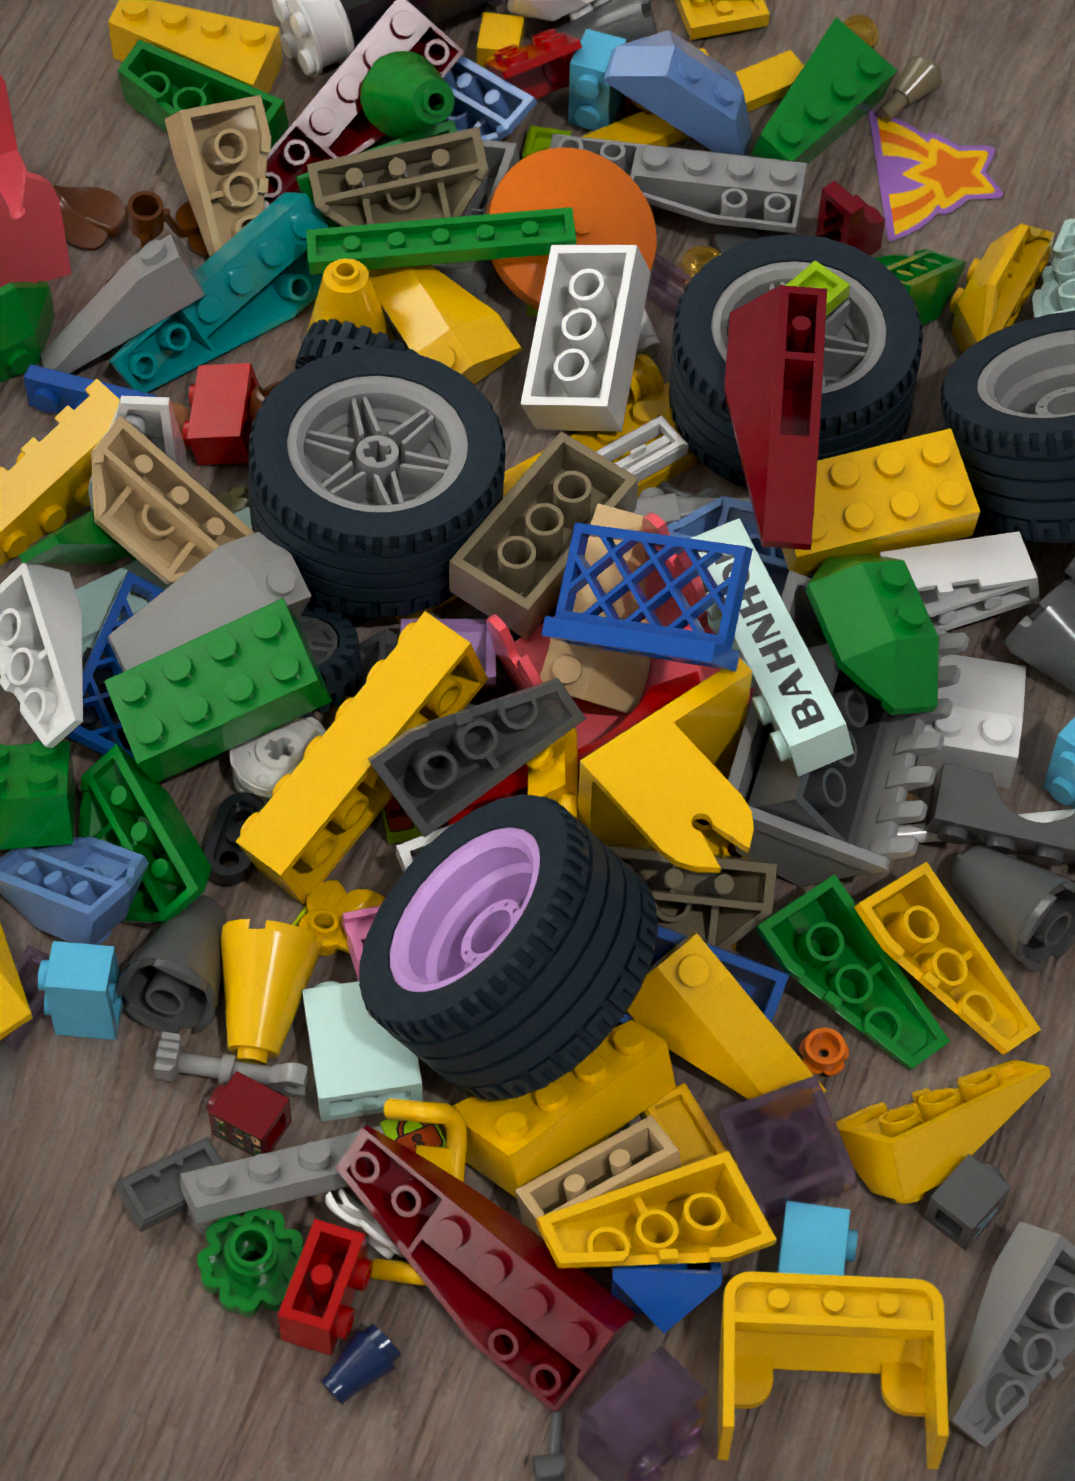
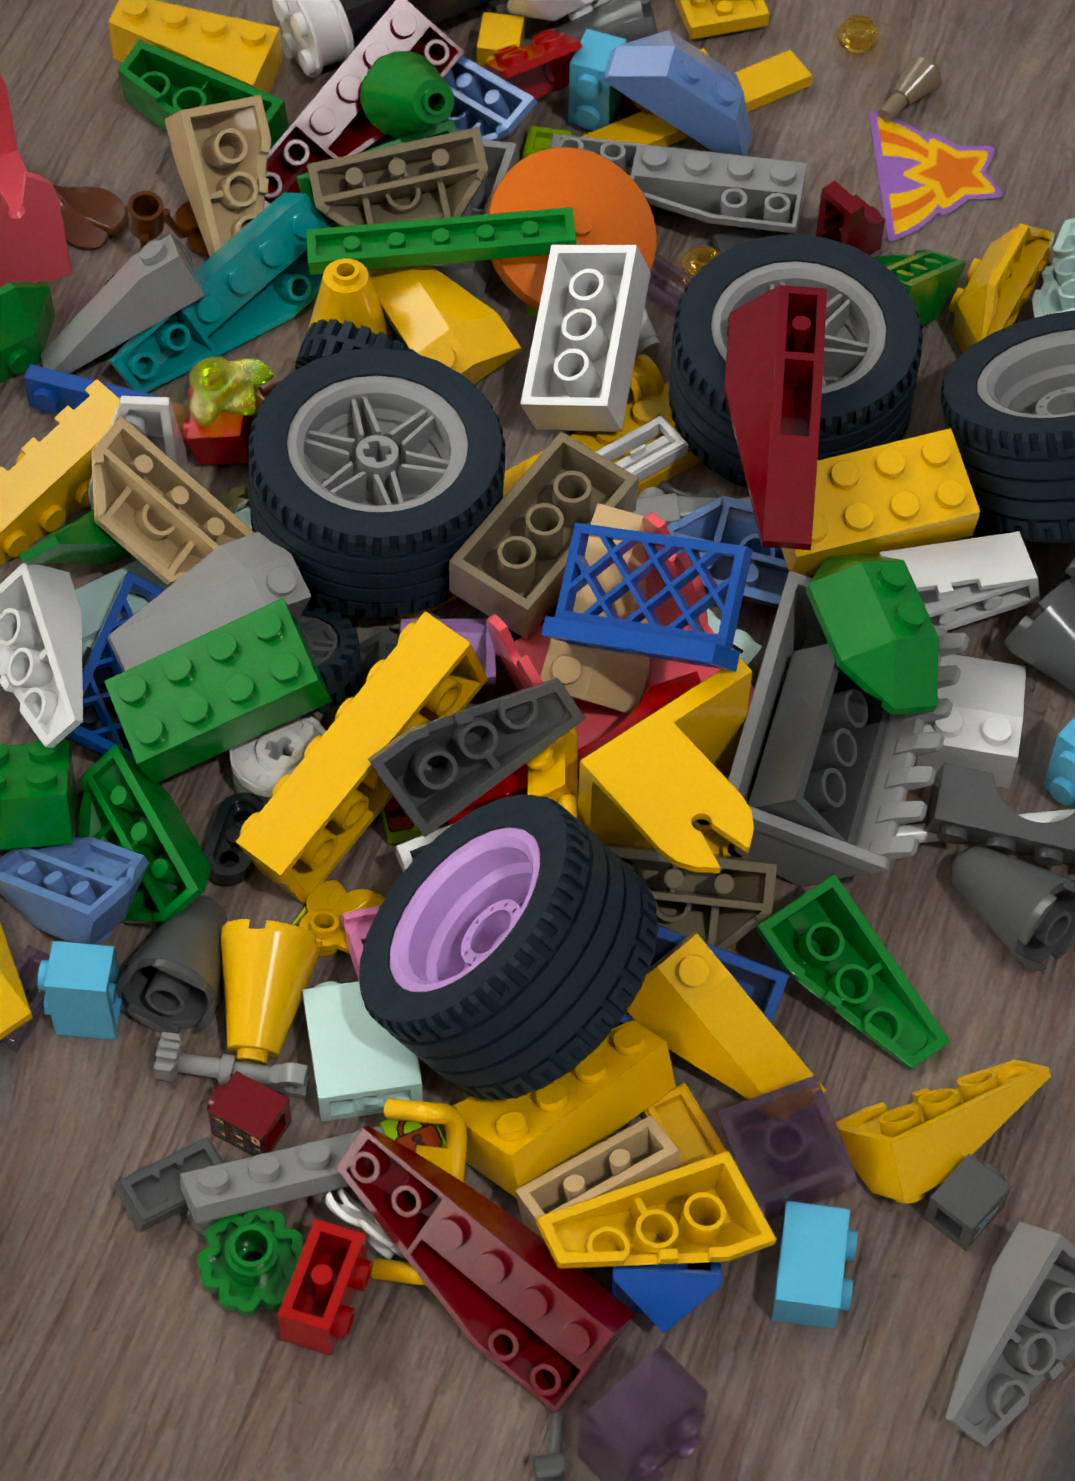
dark blue cone [320,1323,401,1405] -> none
light aqua brick [691,518,854,777] -> none
yellow windscreen [717,1272,949,1470] -> none
green wedge [750,17,898,165] -> none
lime plate [786,260,851,316] -> none
orange plate [799,1027,849,1076] -> none
yellow wedge [854,861,1041,1055] -> none
none -> clear neon green plate [189,357,274,427]

